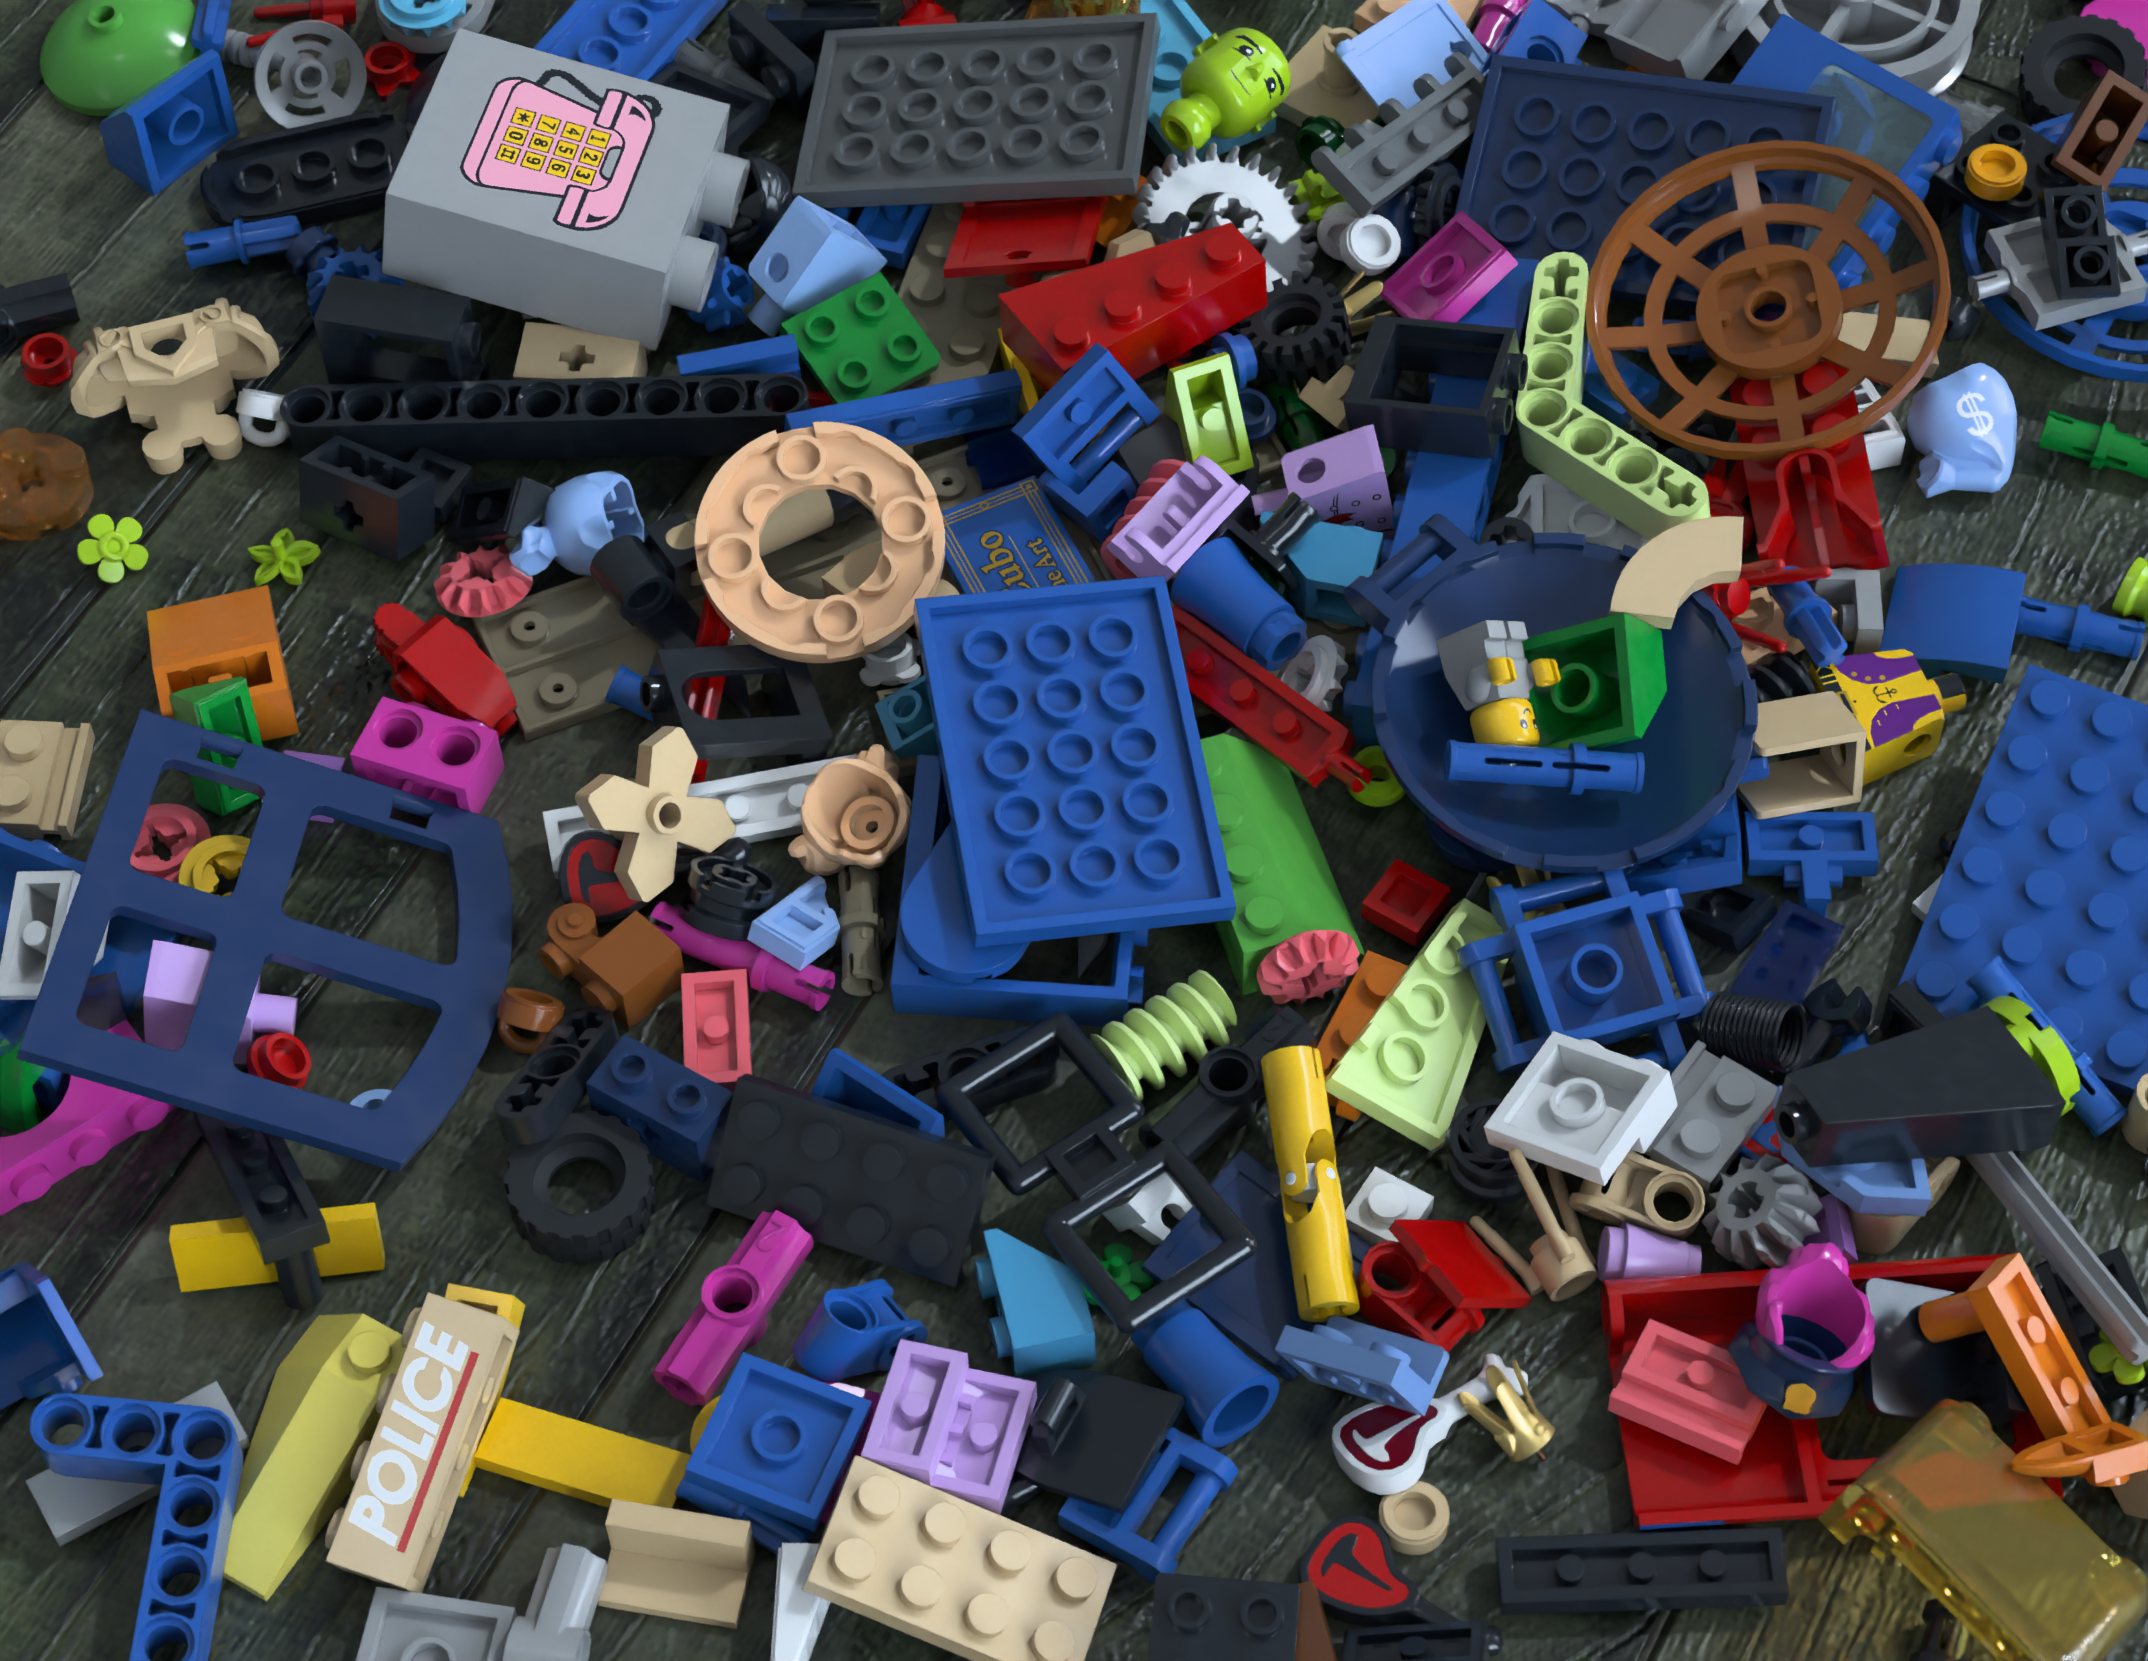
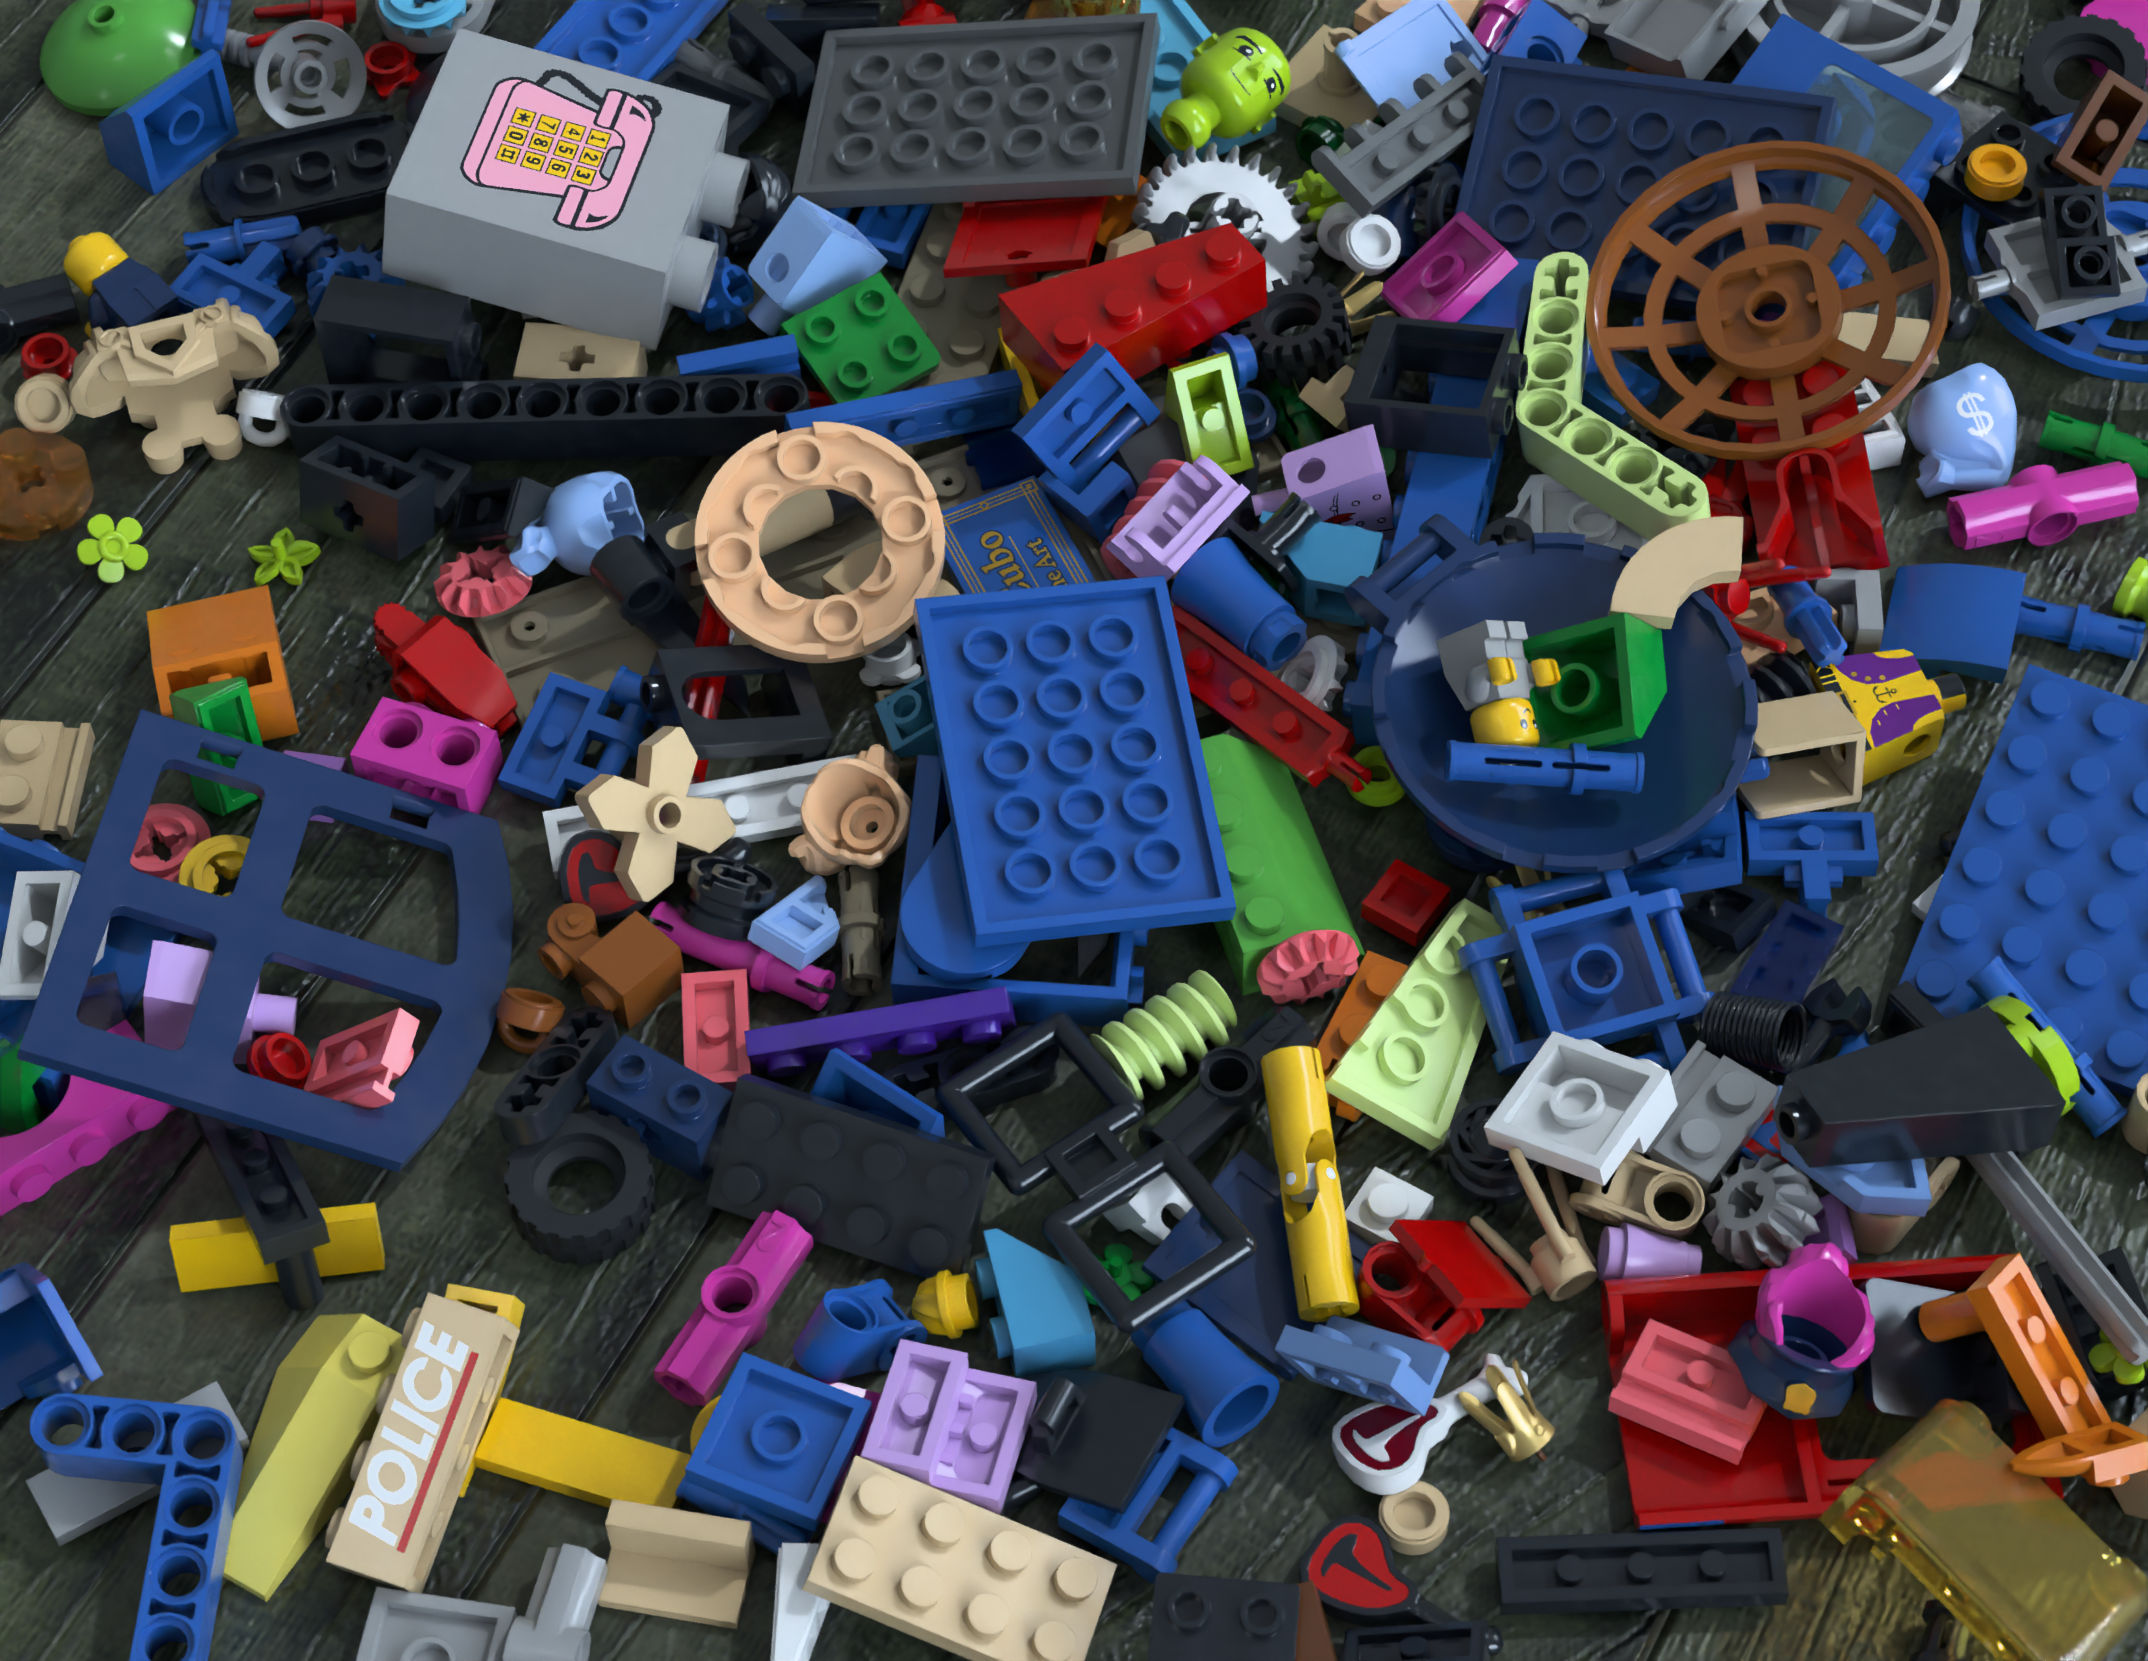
none -> tan tile [14,373,76,435]
none -> dark blue piece [63,232,180,340]
none -> blue hinge [170,240,297,339]
none -> coral plate [303,1008,420,1110]
none -> blue plate [498,672,649,809]
none -> dark purple plate [744,986,1017,1077]
none -> yellow plate [911,1270,979,1339]
none -> dark pink piece [1946,461,2140,550]

